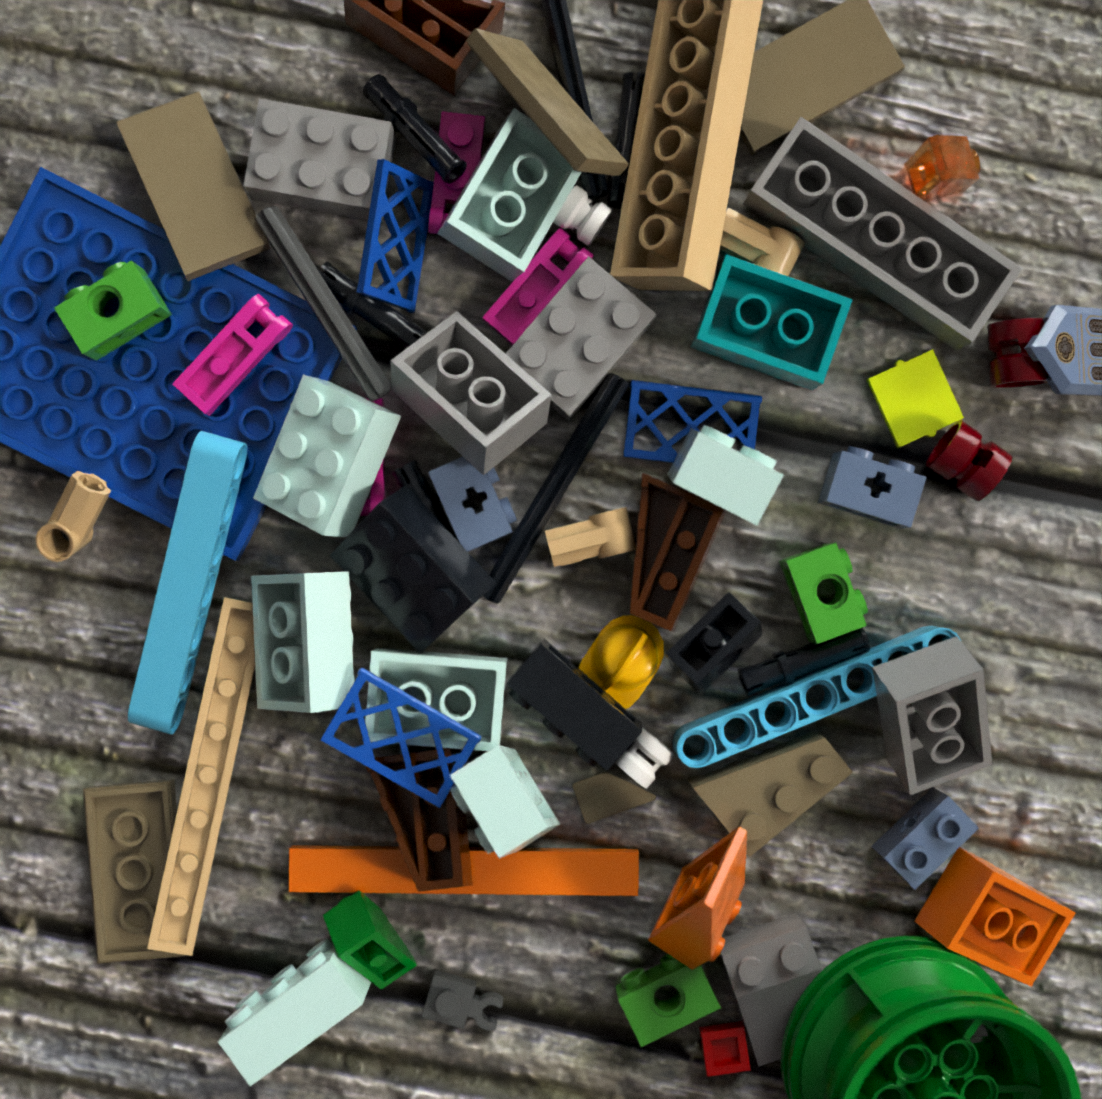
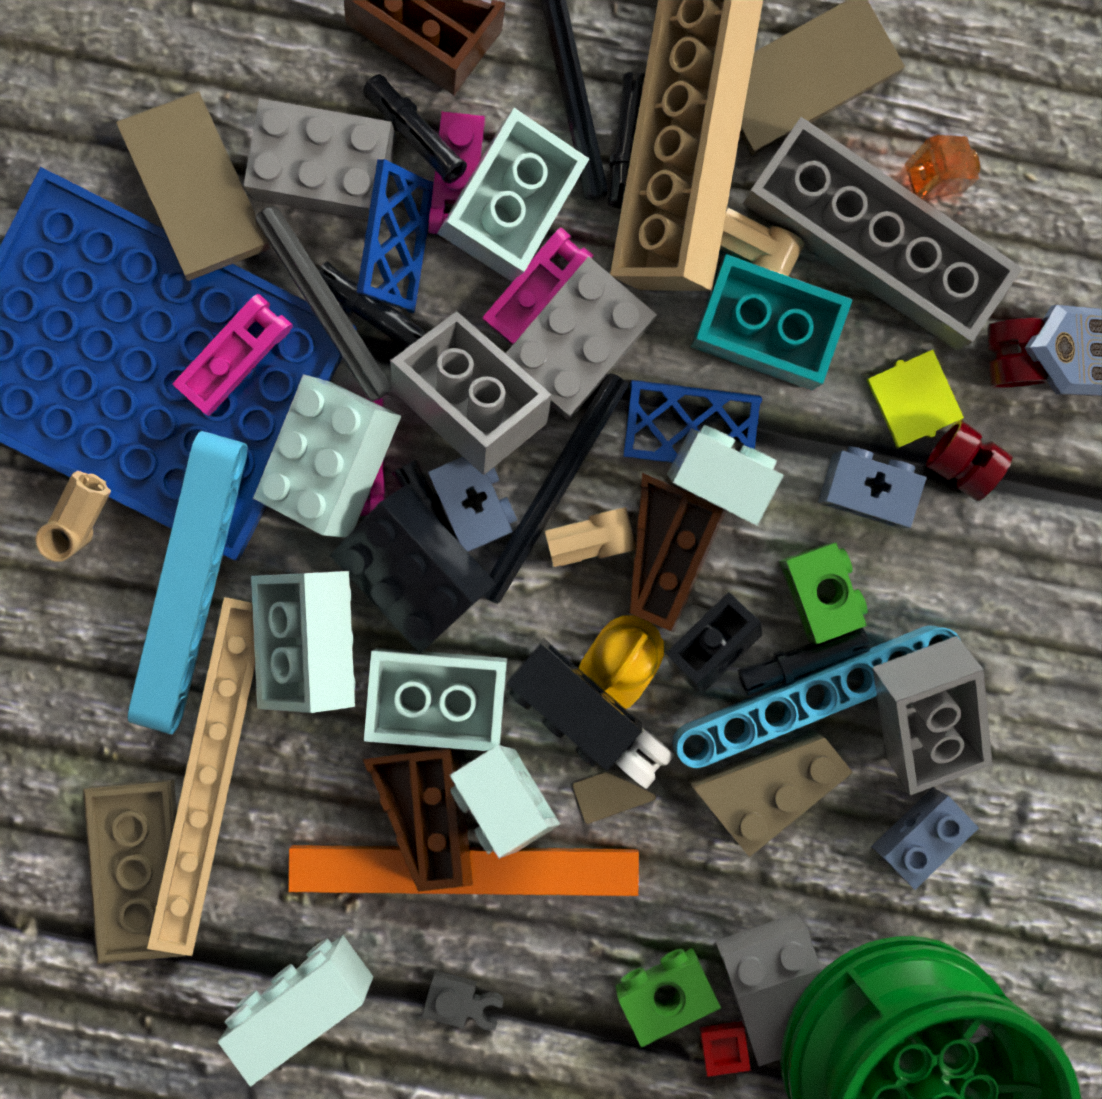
bright green brick [54,260,172,361] -> none
blue window [321,668,482,808] -> none
green slope [323,890,417,990] -> none
dark tan tile [466,28,629,176] -> none
white wheel [553,185,613,247] -> none
orange slope [648,826,747,970] -> none
orange slope [914,847,1076,987] -> none

